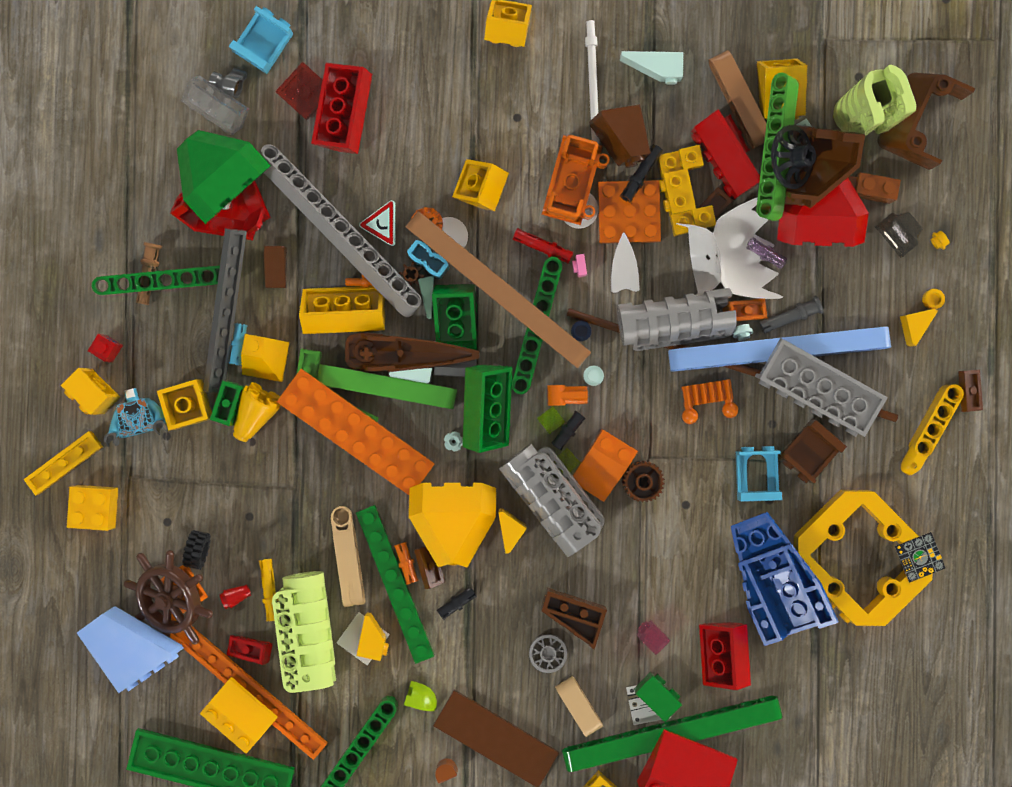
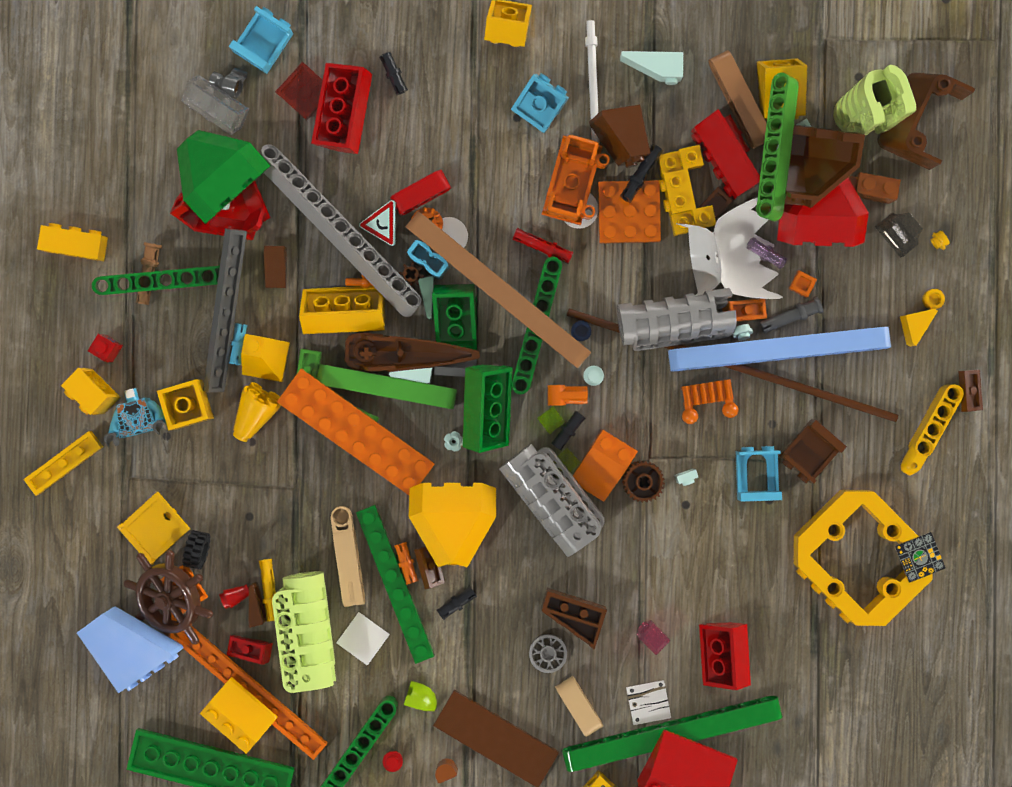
yellow brick [67,485,118,531] -> none
green brick [210,381,245,426] -> none
yellow slope [356,612,389,661] -> none
yellow slope [452,159,509,211] -> none
yellow slope [498,508,527,554] -> none
bright pink plate [572,254,587,277] -> none
white sticker [611,233,640,293] -> none
green brick [634,671,682,722] -> none
blue wedge [731,512,839,646] -> none
light grey bracket [755,338,888,437] -> none
black wheel [771,125,816,189] -> none
none -> yellow brick [37,223,108,262]
none -> yellow container [117,492,190,565]
none -> reddish brown slope [249,582,266,628]
none -> black pin [379,52,408,95]
none -> red plate [382,751,403,772]
none -> red beam [390,170,452,216]
none -> medium azure plate [511,73,569,133]
none -> light aqua plate [674,469,698,486]
none -> orange tile [788,270,817,298]

